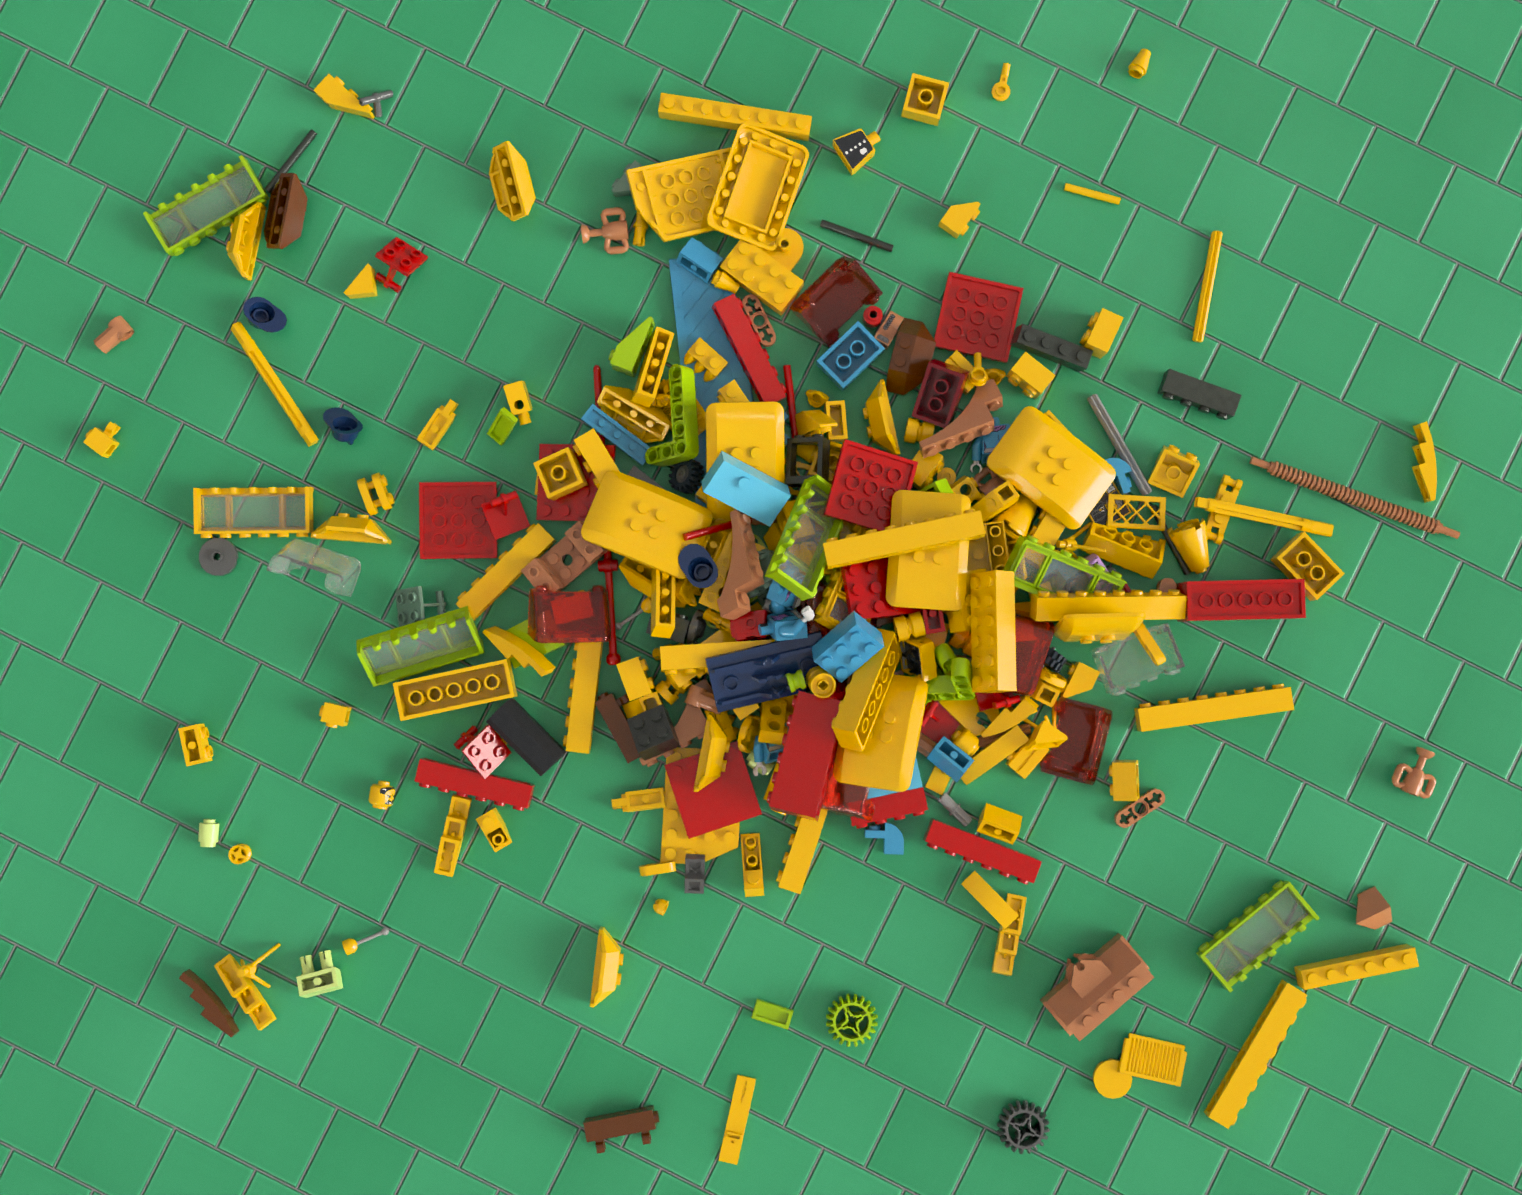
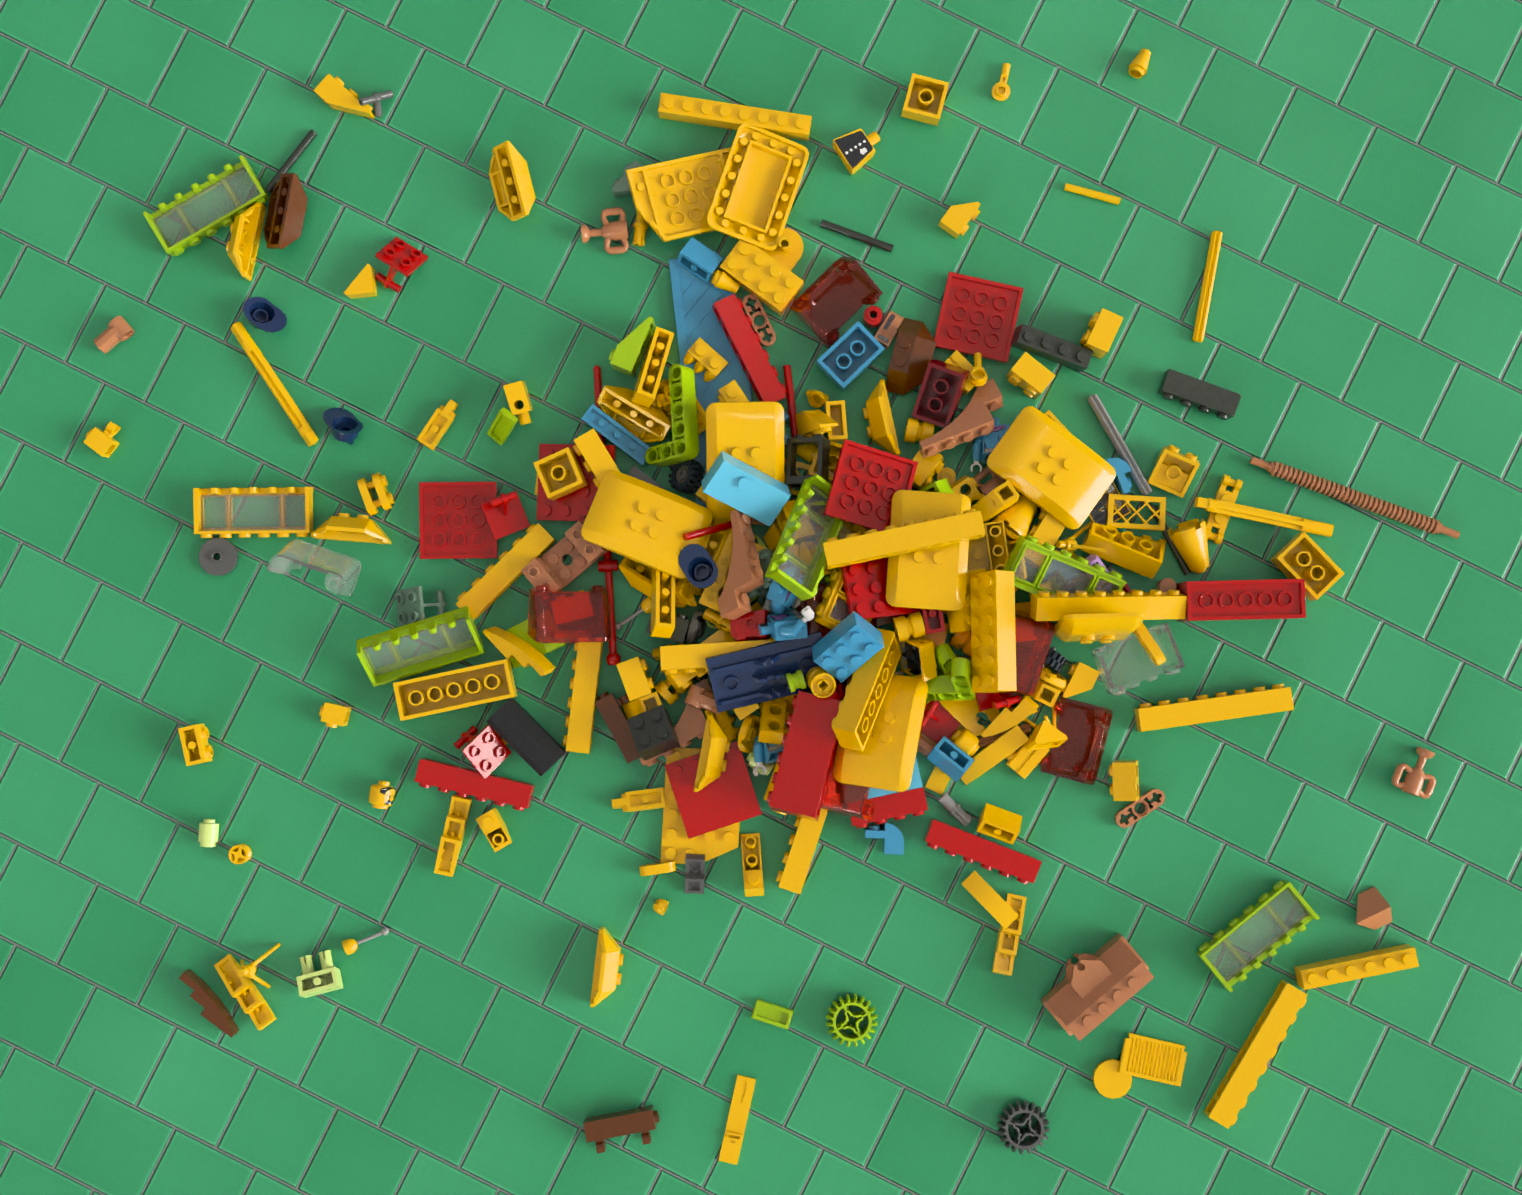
yellow piece [985,368,1006,385] -> none
yellow slope [1412,421,1437,503] -> none

